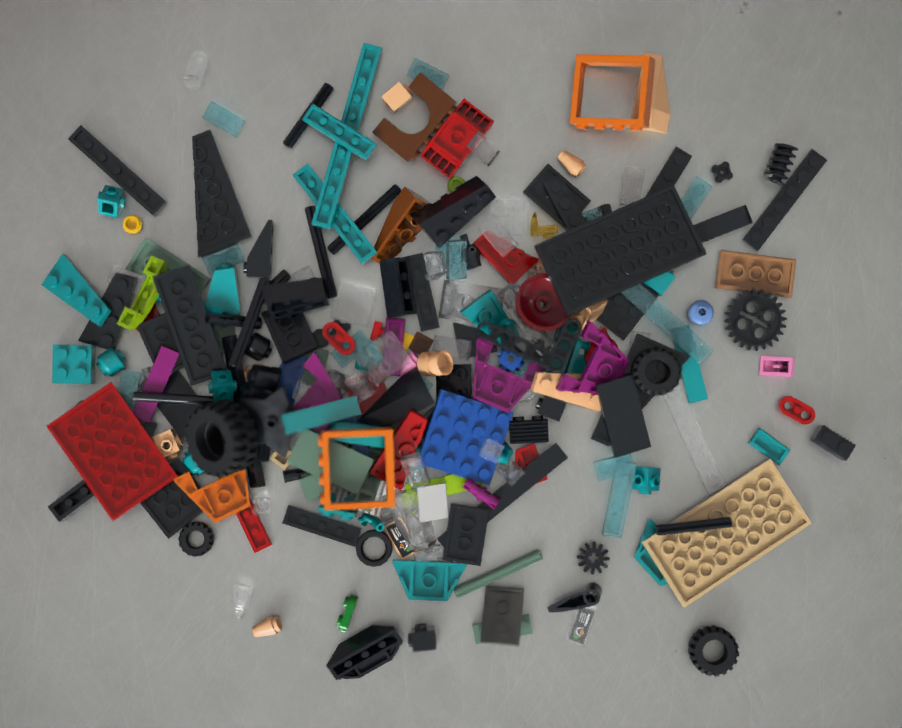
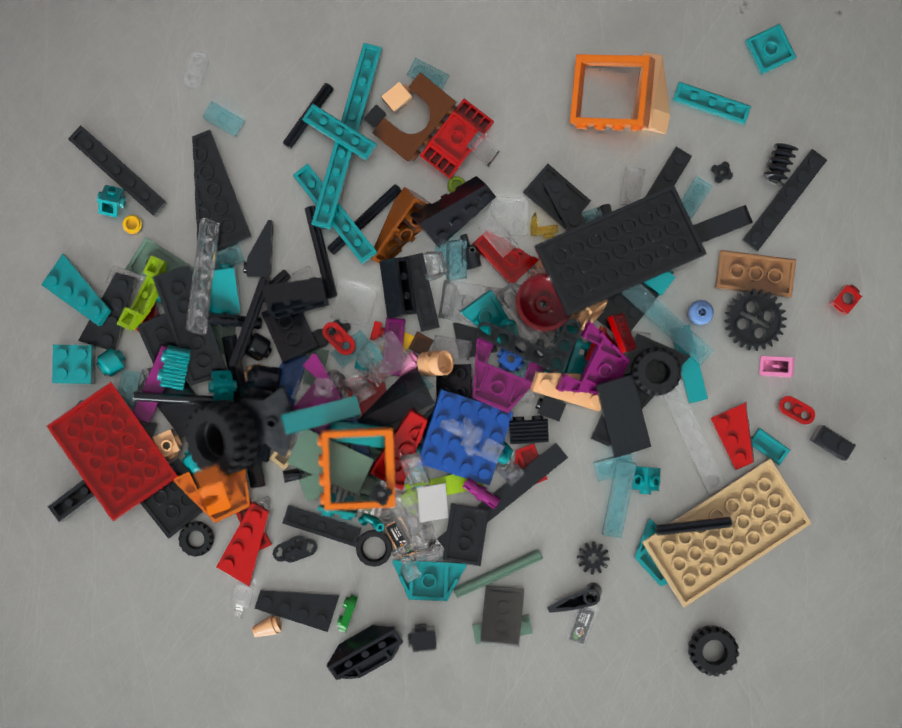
light nougat cone [557,150,586,177] -> none
none -> teal brick [157,345,191,390]
none -> clear plate [186,218,220,335]
none -> orange arch [195,465,232,515]
none -> red wing [216,501,270,586]
none -> black wing [254,590,340,632]
none -> black beam [273,535,308,562]
none -> black beam [282,538,318,563]
none -> clear plate [313,377,333,398]
none -> black slope [364,105,387,128]
none -> black plate [369,483,392,506]
none -> clear leg [391,543,422,583]
none -> clear bracket [440,418,473,438]
none -> clear bracket [460,425,483,457]
none -> red tile [607,313,637,354]
none -> teal tile [672,82,751,125]
none -> red wing [711,402,754,470]
none -> teal tile [745,23,797,75]
none -> red brick [830,284,862,315]

